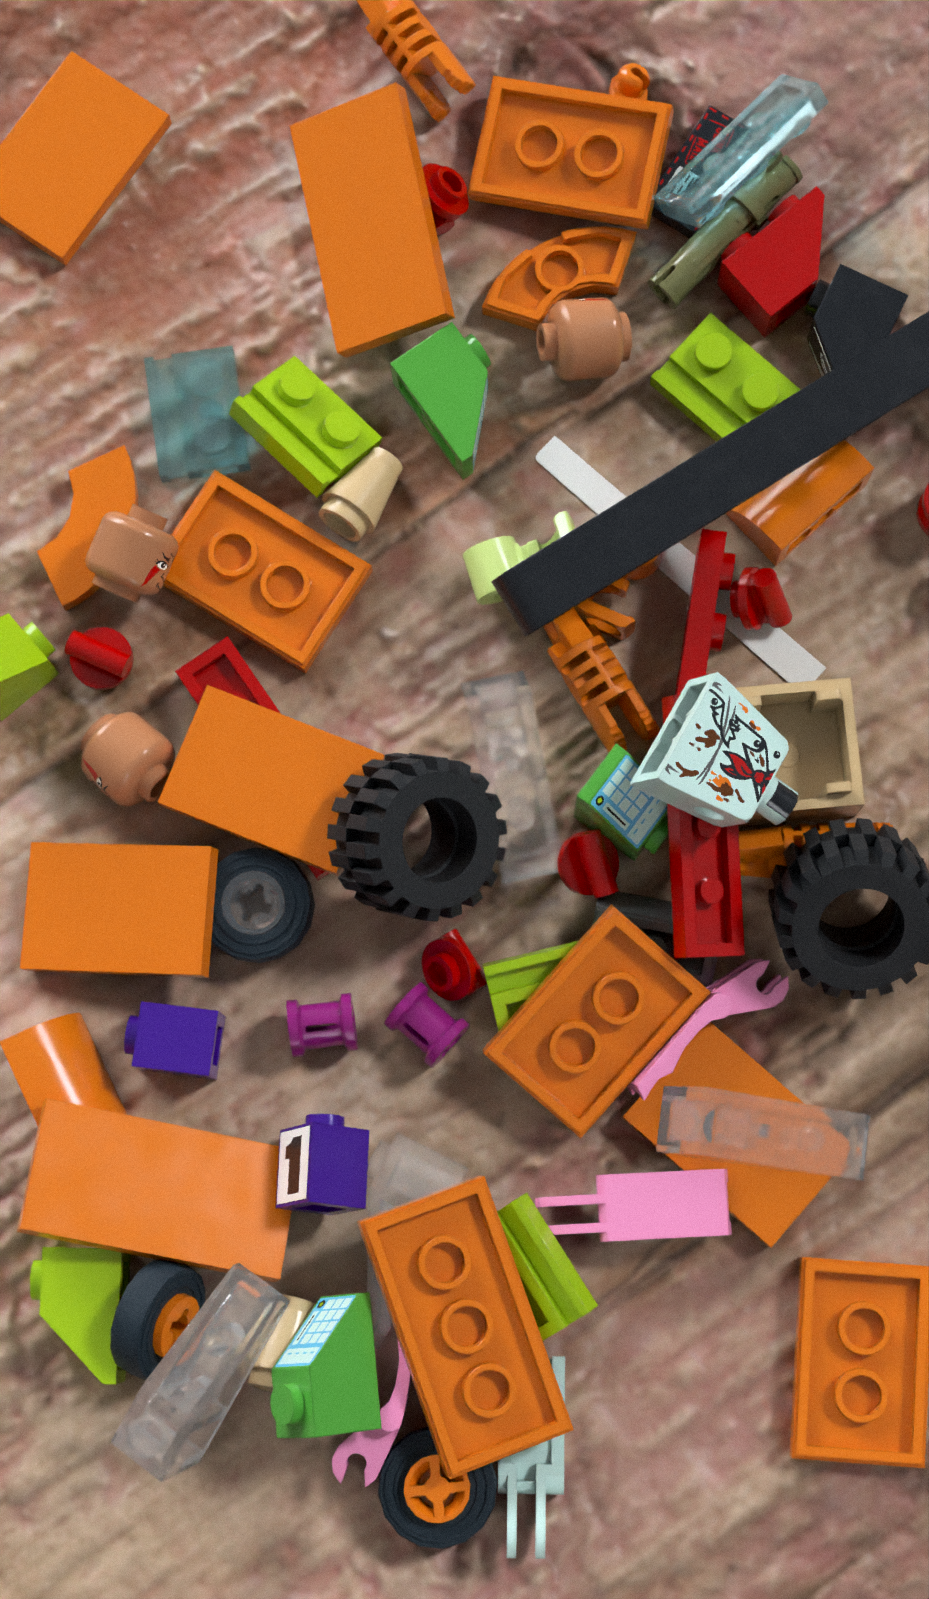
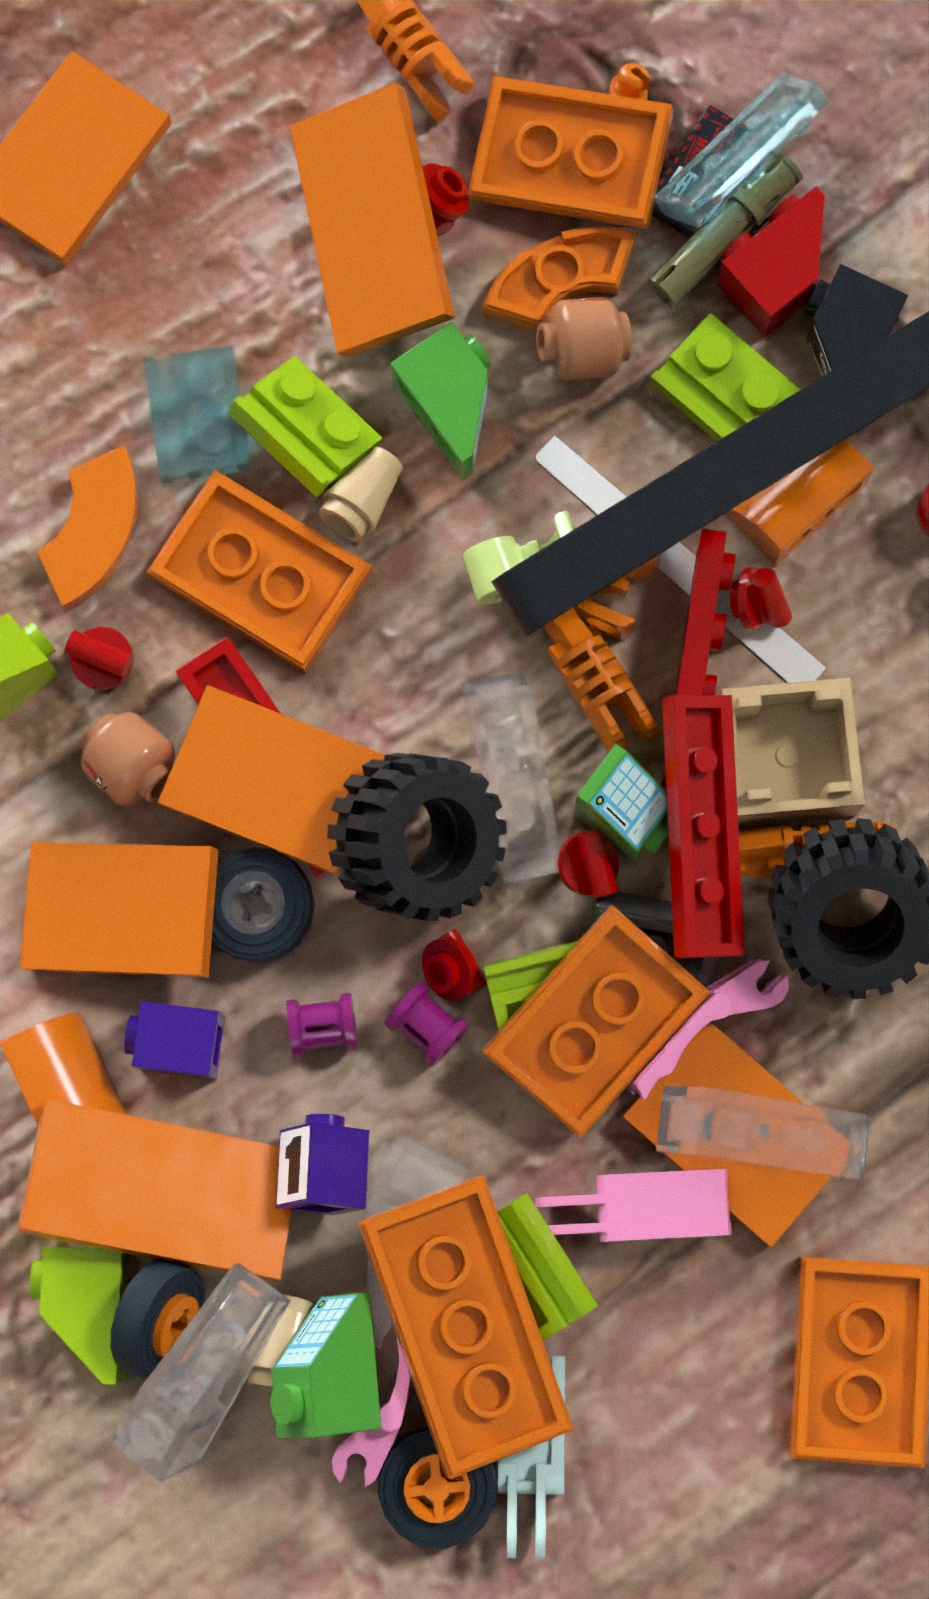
nougat head [85,504,179,603] -> none
light aqua torso [630,672,798,827] -> none

